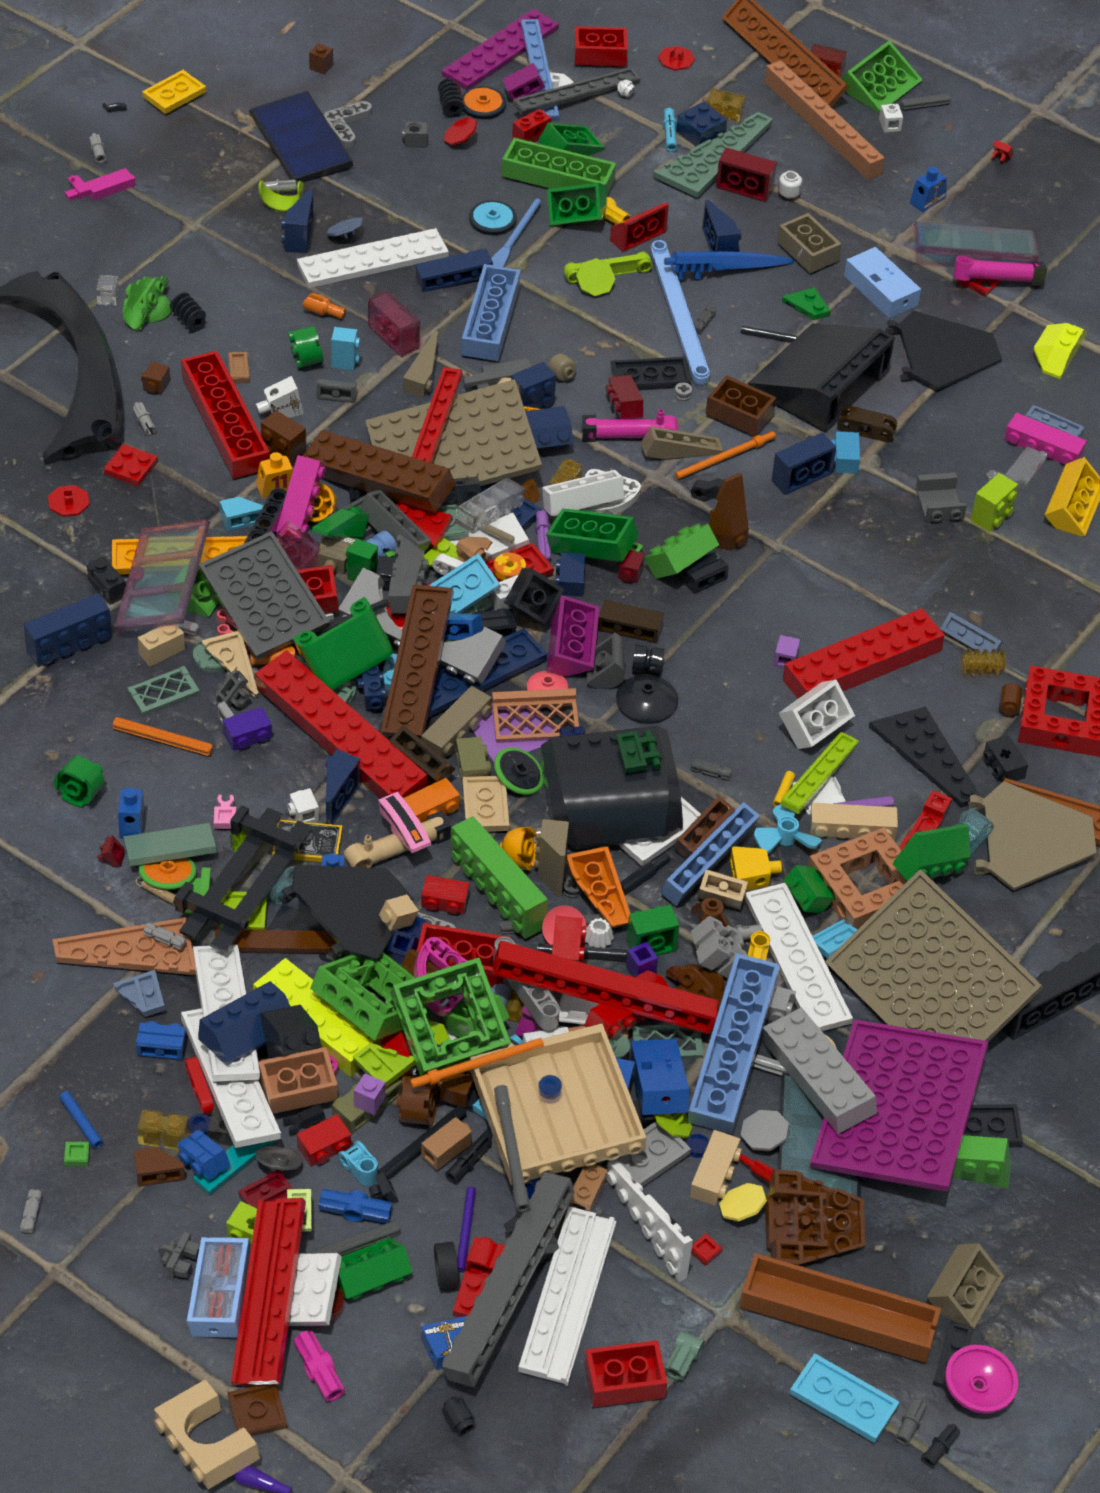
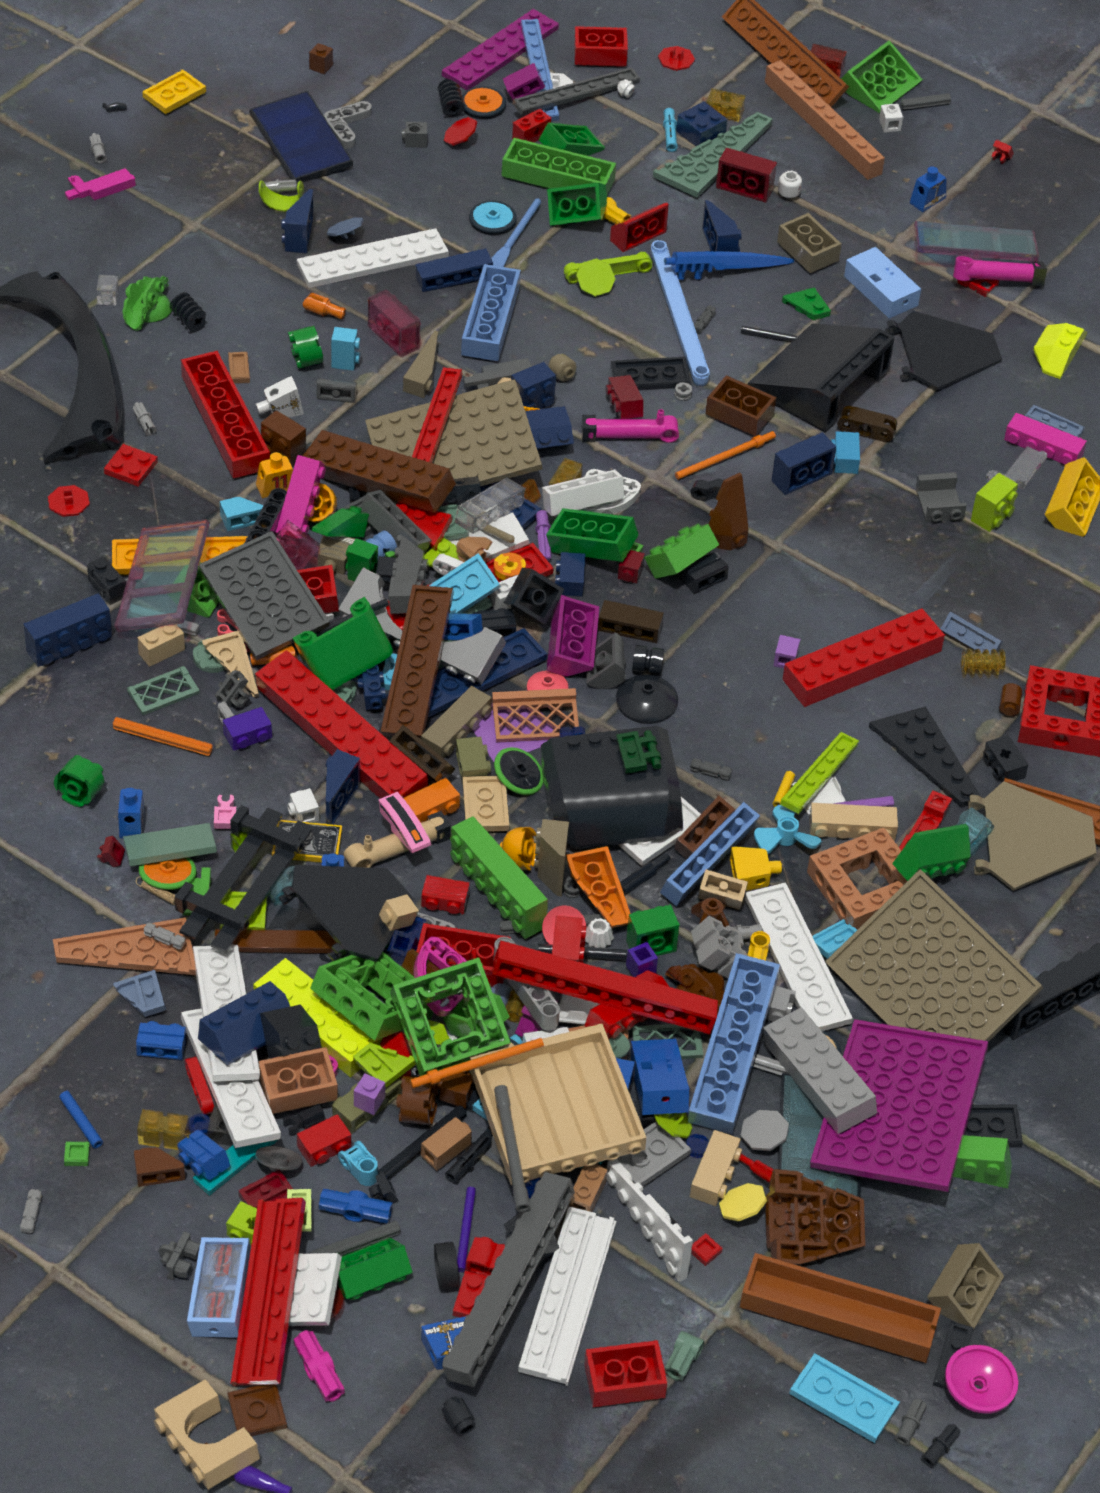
reddish brown brick [141,362,170,395] -> none
clear blue tile [538,1075,562,1099] -> none
dark tan slope [641,426,723,459] -> none
white brick [779,680,855,749] -> none
green brick [784,865,834,913] -> none

